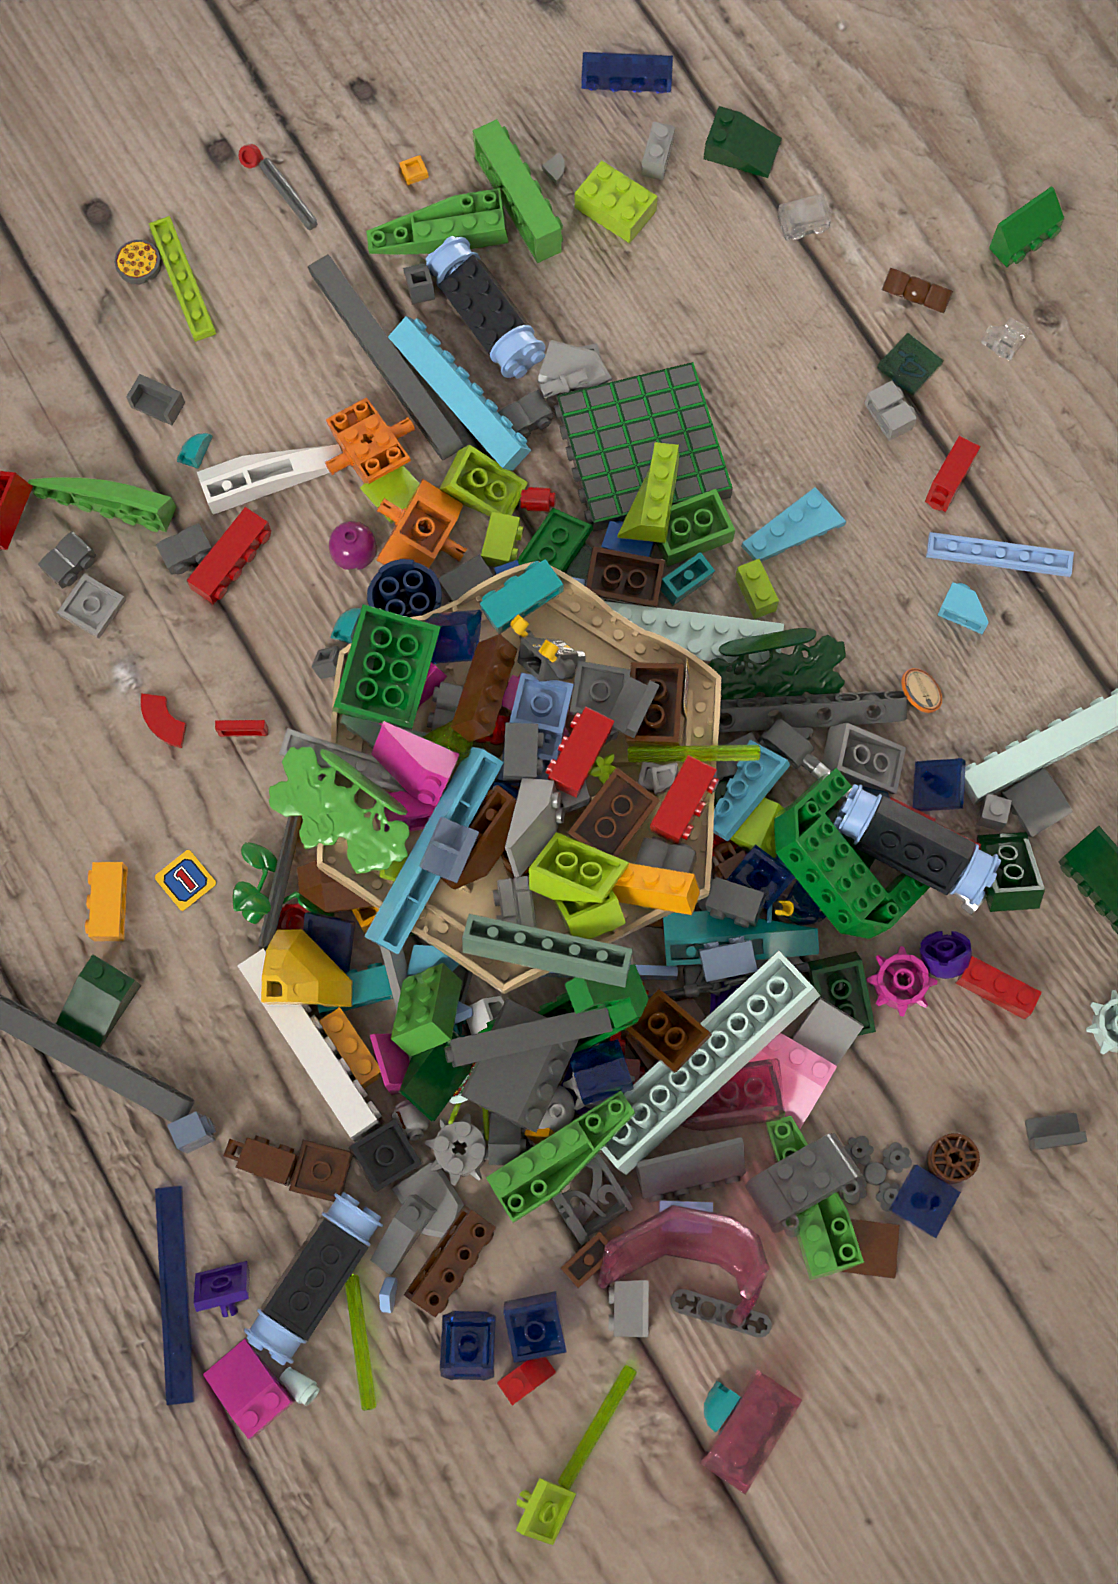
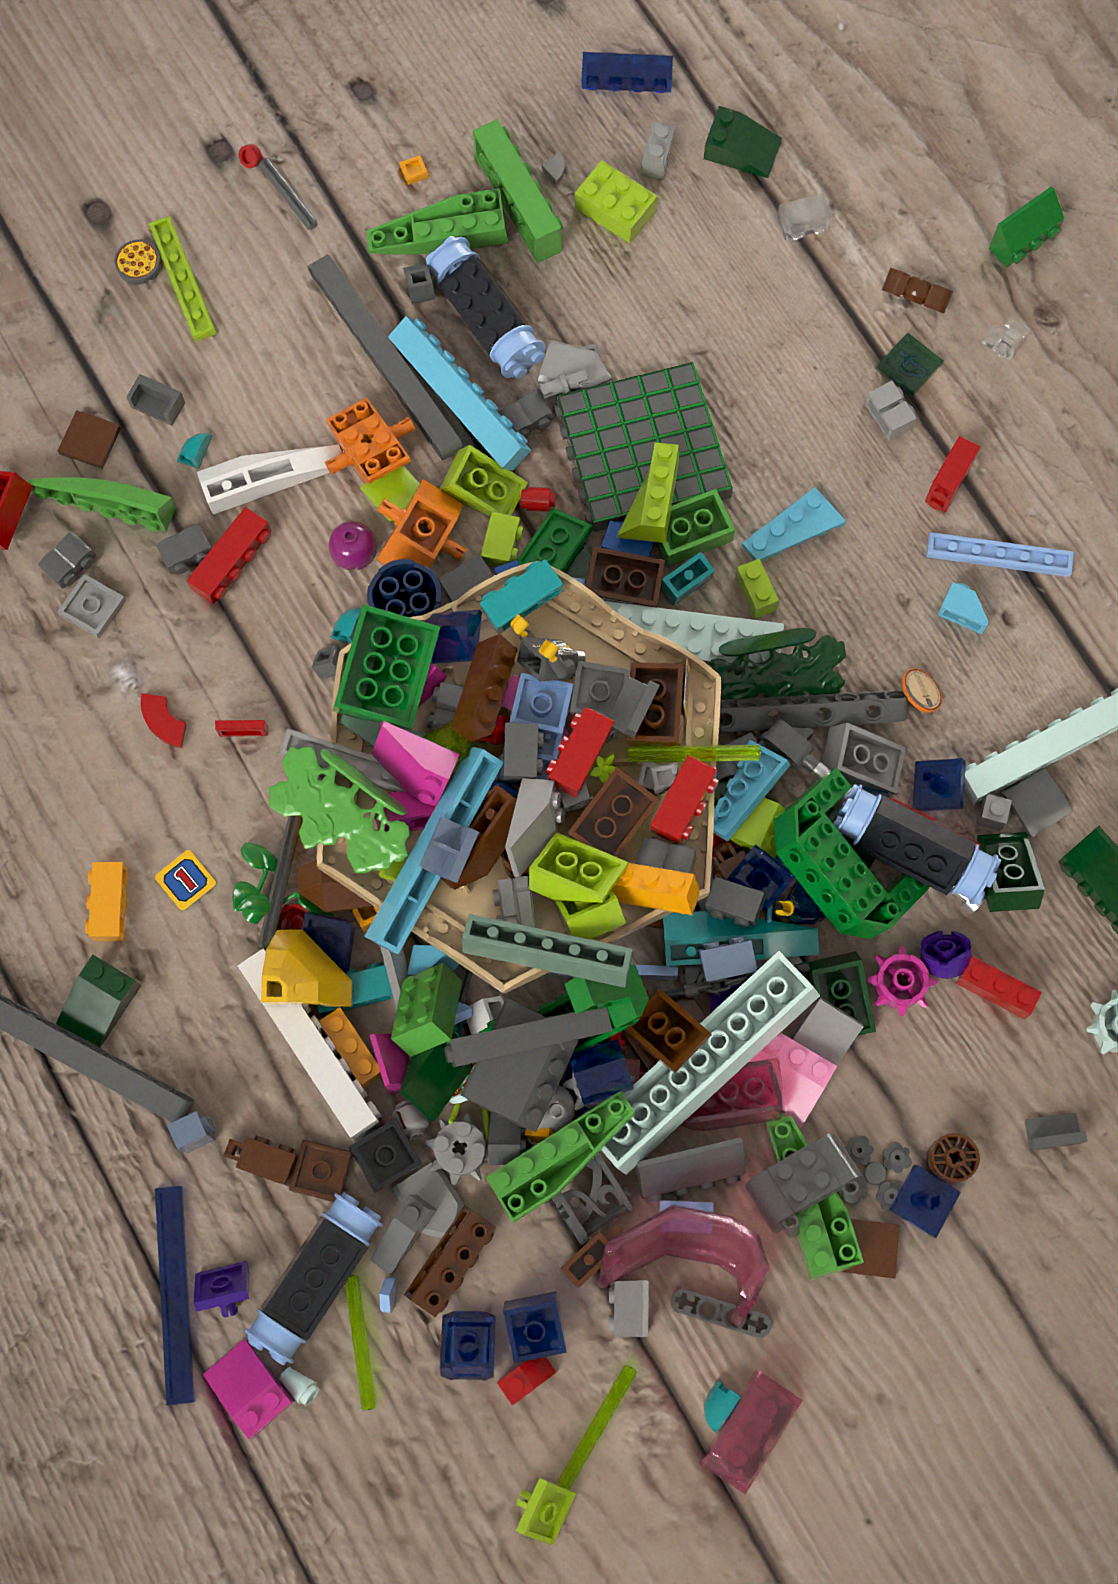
none -> reddish brown tile [58,410,121,469]

